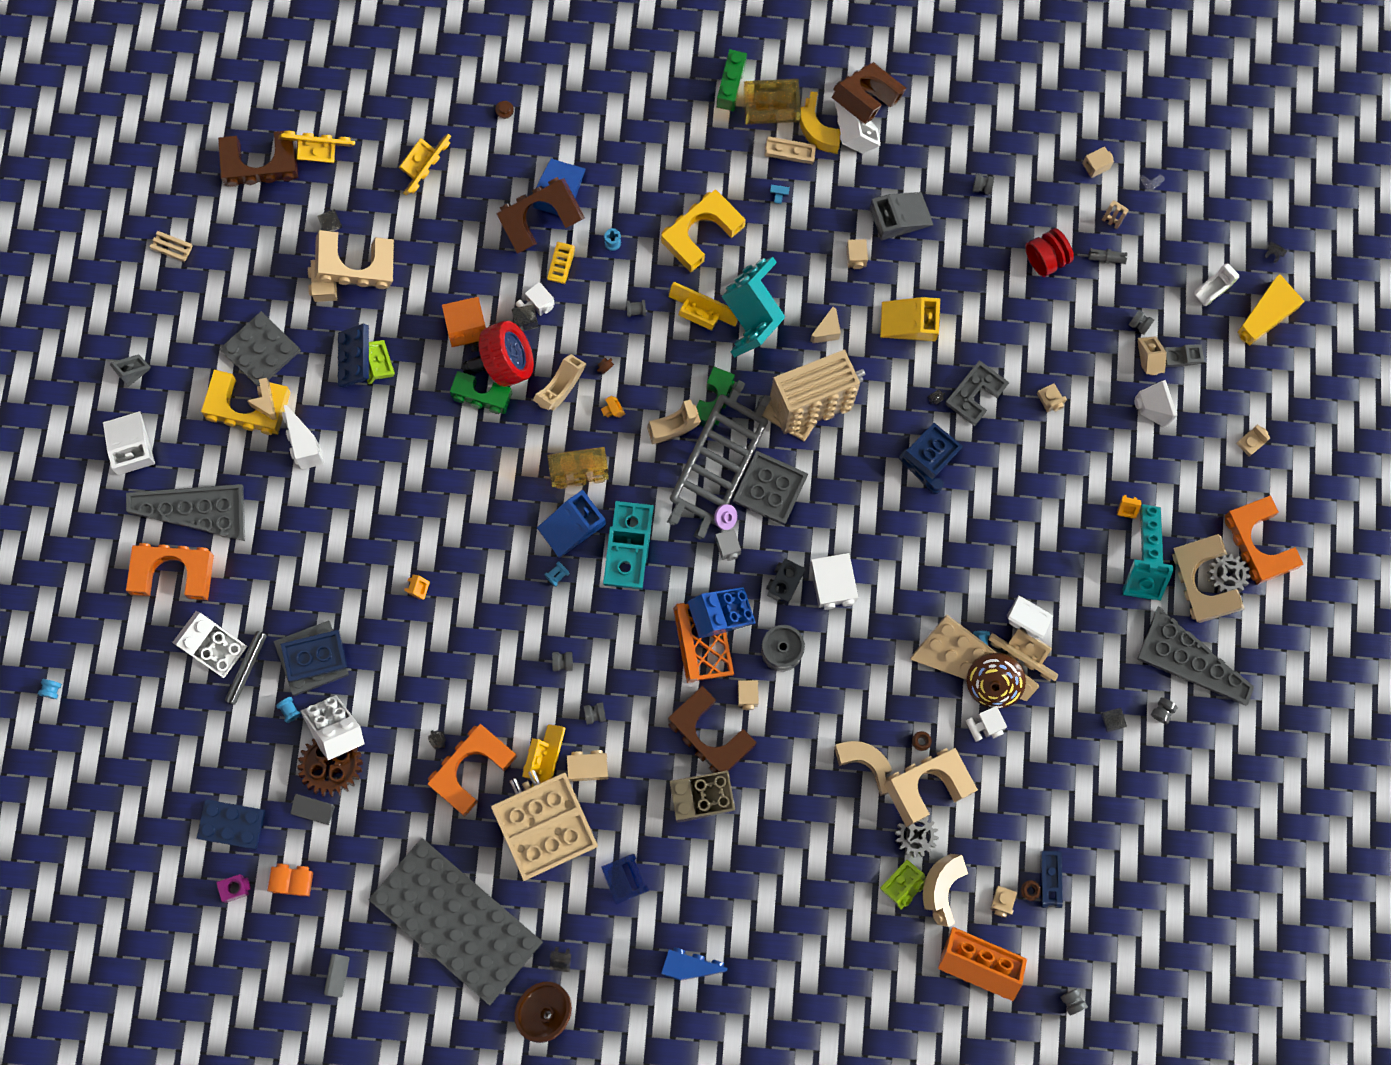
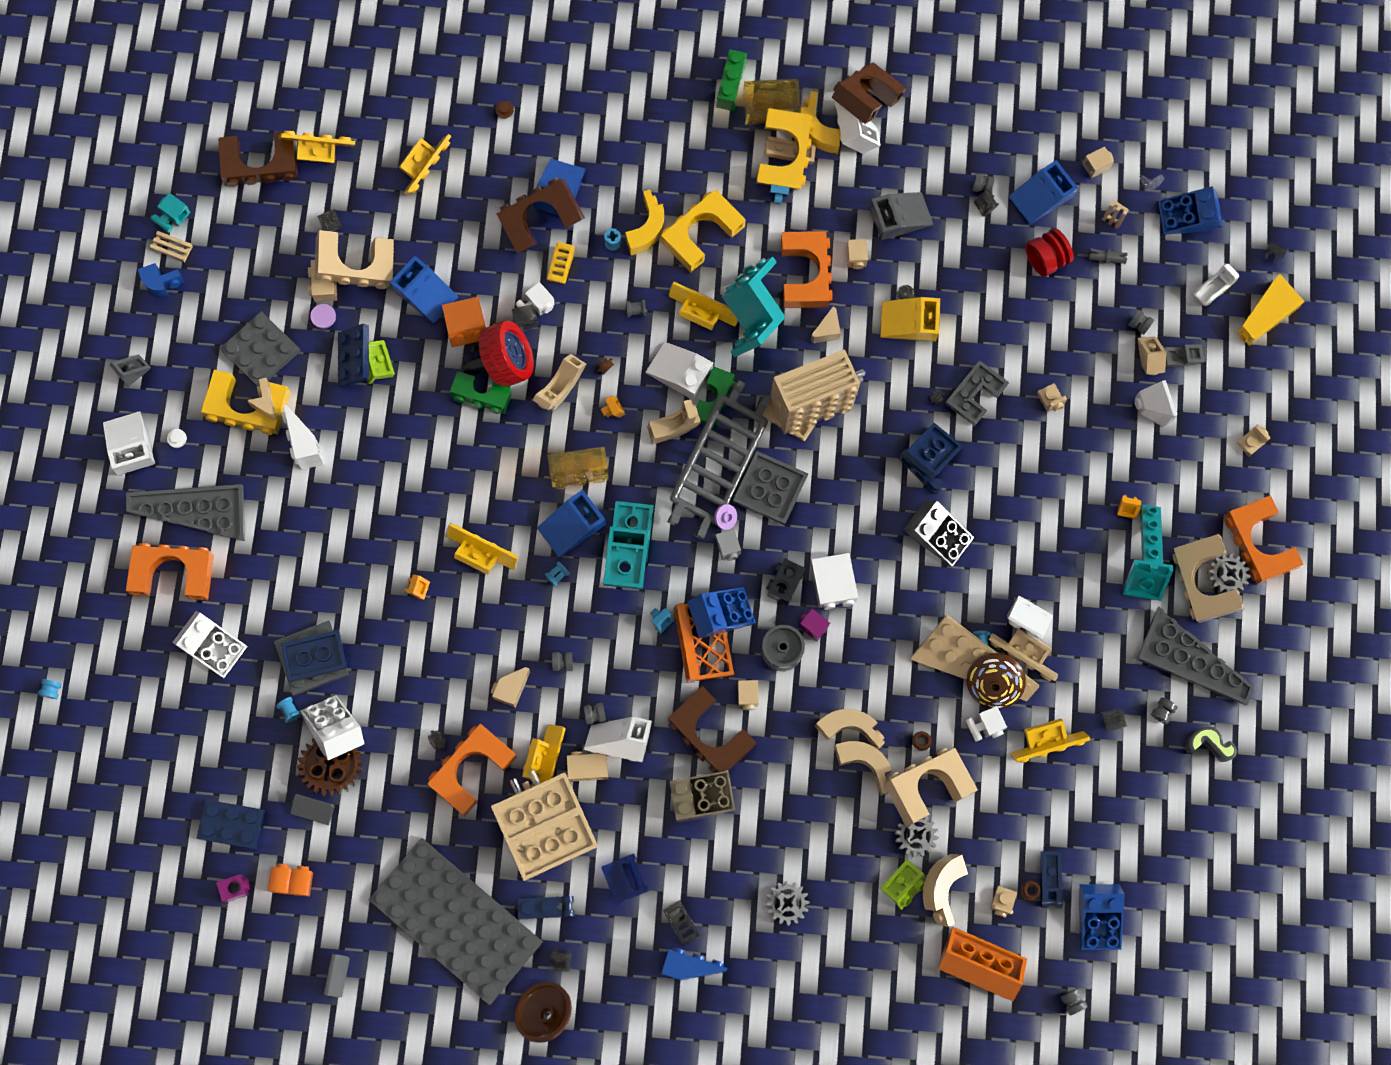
dark grey axle [225,631,267,705] -> none
none -> blue brick [137,263,185,297]
none -> teal brick [151,193,191,233]
none -> white plate [167,429,187,448]
none -> lavender piece [310,304,336,329]
none -> blue slope [390,256,459,324]
none -> yellow bracket [446,523,518,575]
none -> tan slope [491,667,530,708]
none -> dark blue plate [517,896,574,920]
none -> white slope [584,717,652,762]
none -> yellow arch [625,190,664,256]
none -> white slope [645,342,713,401]
none -> dark azure tile [650,608,675,634]
none -> clear smoke slope [663,900,700,946]
none -> yellow arch [756,108,814,190]
none -> light grey gear [766,881,810,926]
none -> orange arch [781,231,832,308]
none -> magenta brick [799,609,830,641]
none -> tan arch [815,709,885,749]
none -> clear smoke plate [897,285,915,299]
none -> dark grey slope [904,500,974,567]
none -> clear smoke tile [974,190,999,217]
none -> blue slope [1008,160,1078,225]
none -> yellow bracket [1010,718,1090,763]
none -> blue slope [1079,884,1125,950]
none -> blue slope [1158,186,1223,235]
none -> dark grey animal [1185,726,1237,762]

